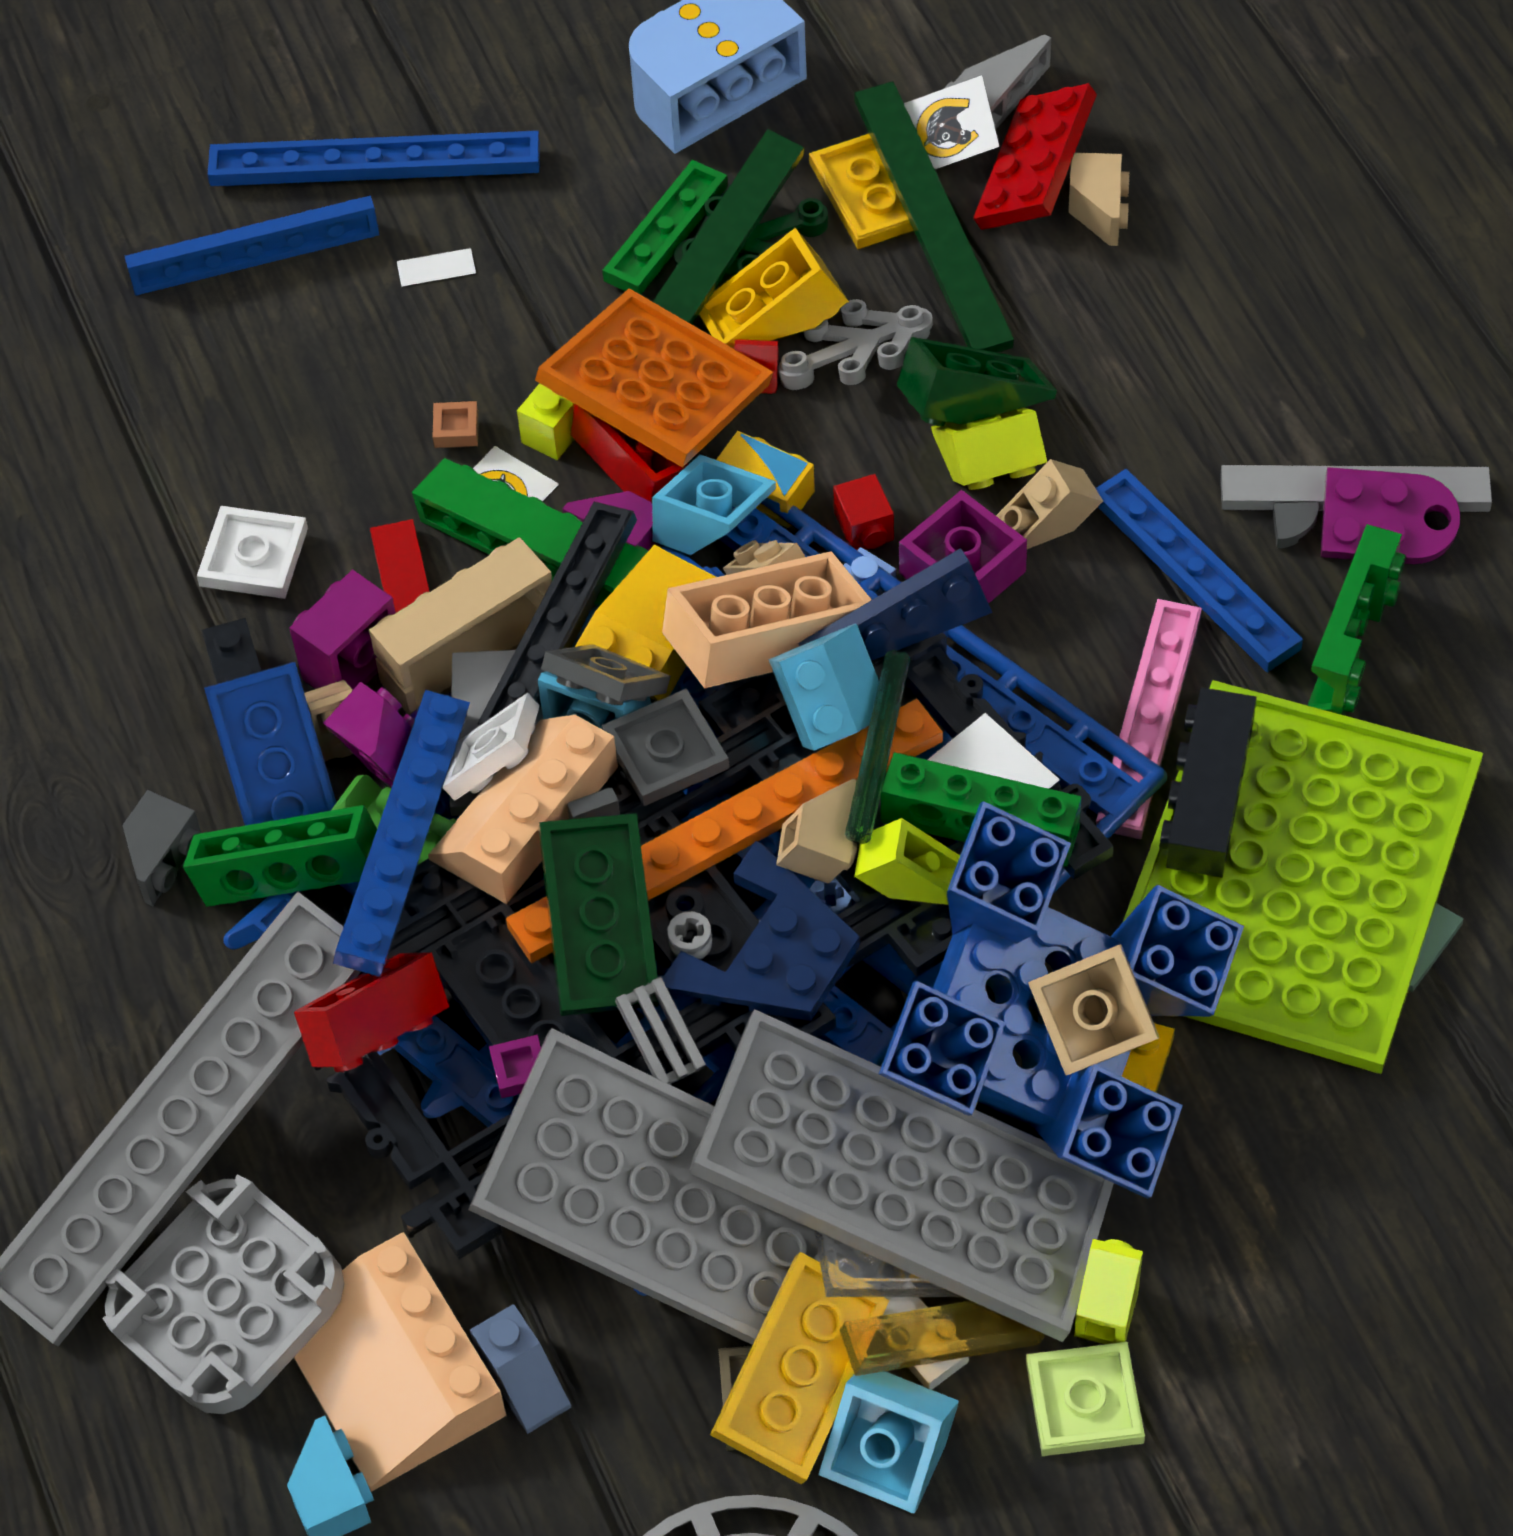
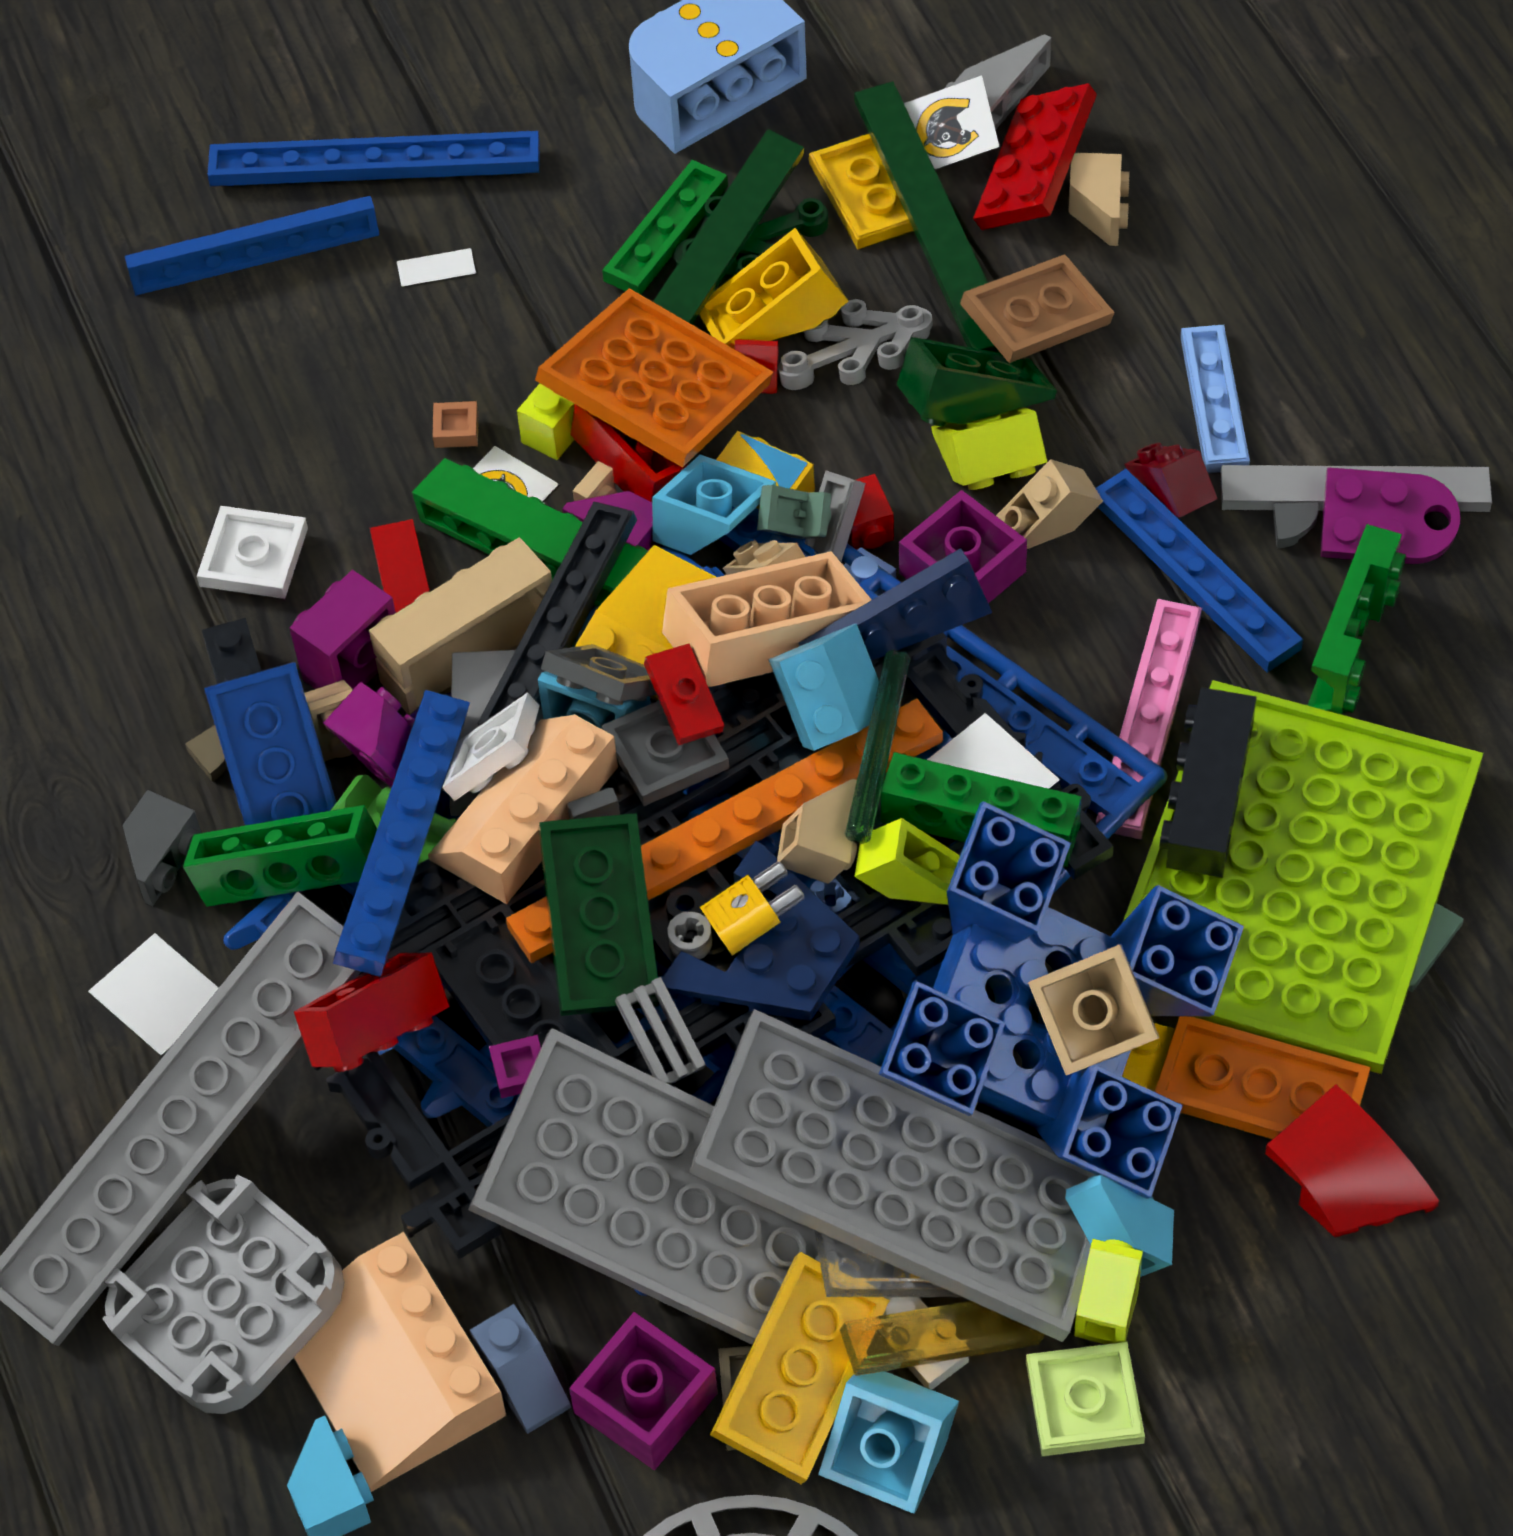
none -> white sticker [88,933,218,1055]
none -> dark tan tile [185,725,227,782]
none -> magenta brick [569,1312,718,1471]
none -> tan plate [573,461,616,501]
none -> red plate [644,643,725,746]
none -> yellow piece [700,861,805,955]
none -> sand green bracket [757,485,831,539]
none -> light grey tile [805,471,866,562]
none -> medium nougat plate [960,254,1115,363]
none -> medium azure slope [1065,1175,1174,1277]
none -> dark red slope [1124,442,1218,517]
none -> orange plate [1155,1016,1371,1139]
none -> light blue tile [1181,325,1250,473]
none -> red slope [1265,1084,1439,1238]

